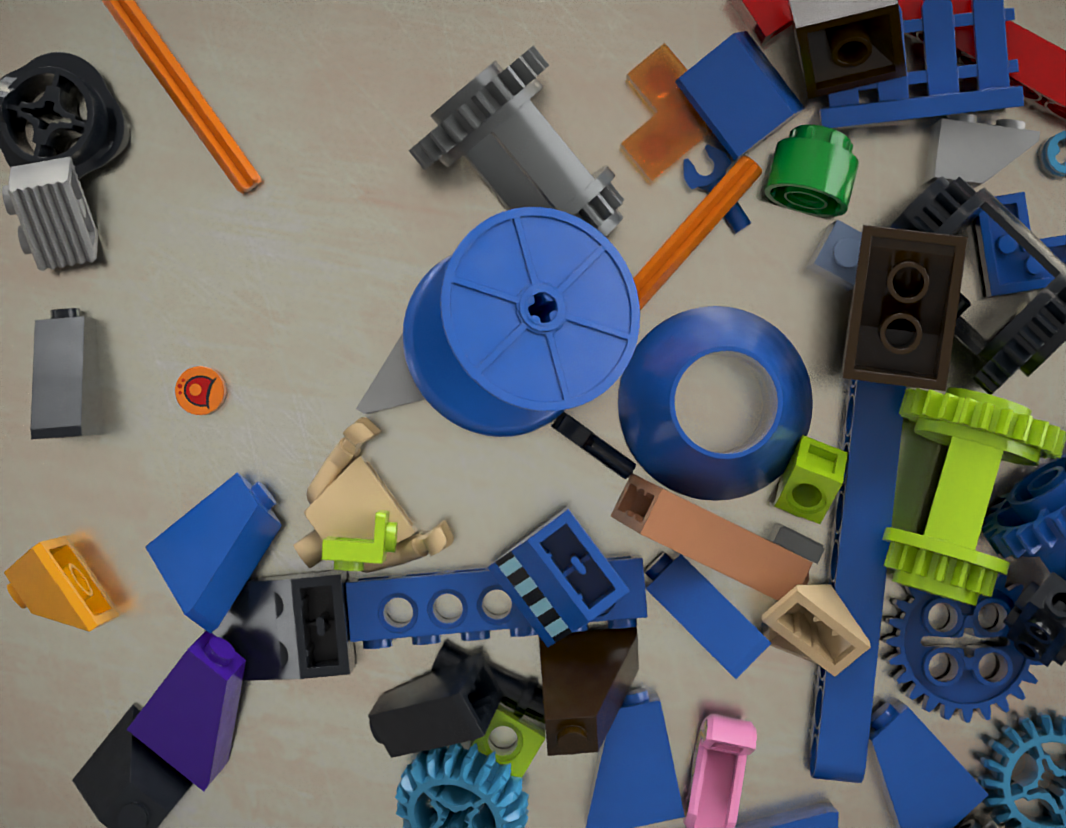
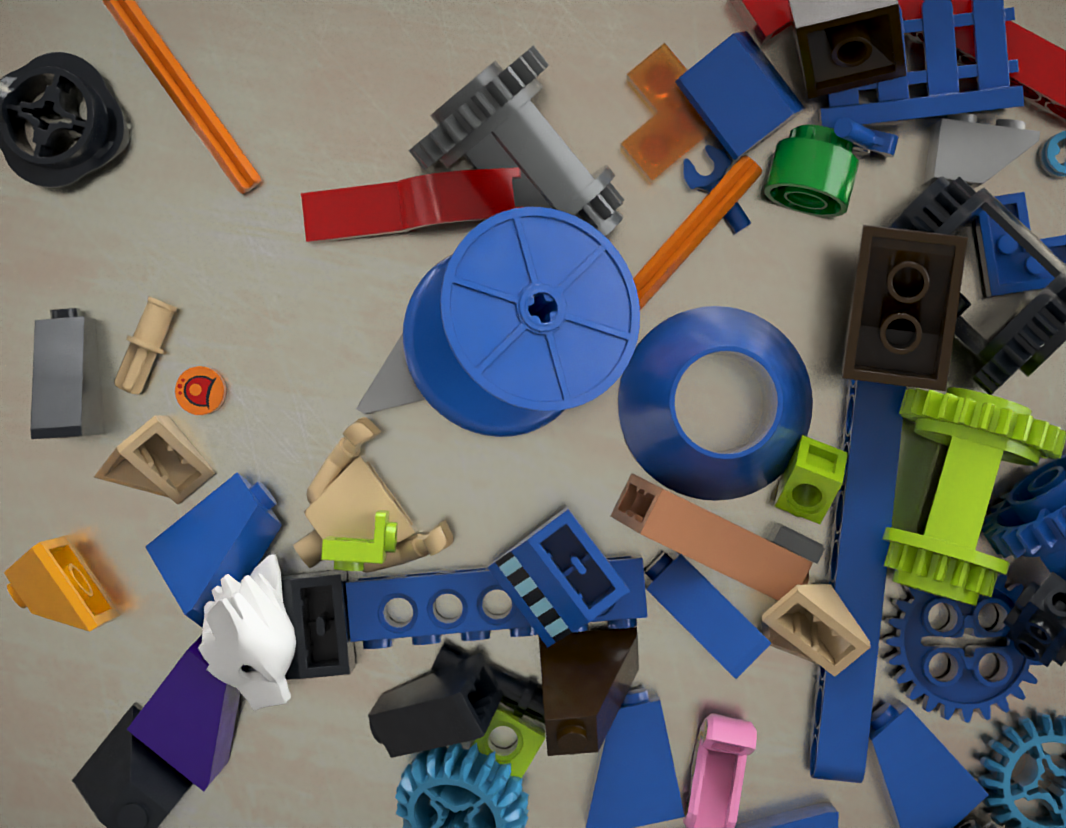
light grey brick [2,157,98,271] -> none
black bar [551,412,636,479] -> none
sand blue brick [806,220,862,291] -> none
none -> tan slope [94,415,215,505]
none -> tan axle [114,296,178,395]
none -> white piece [198,554,296,711]
none -> red piece [301,167,522,243]
none -> blue bar [834,117,899,158]

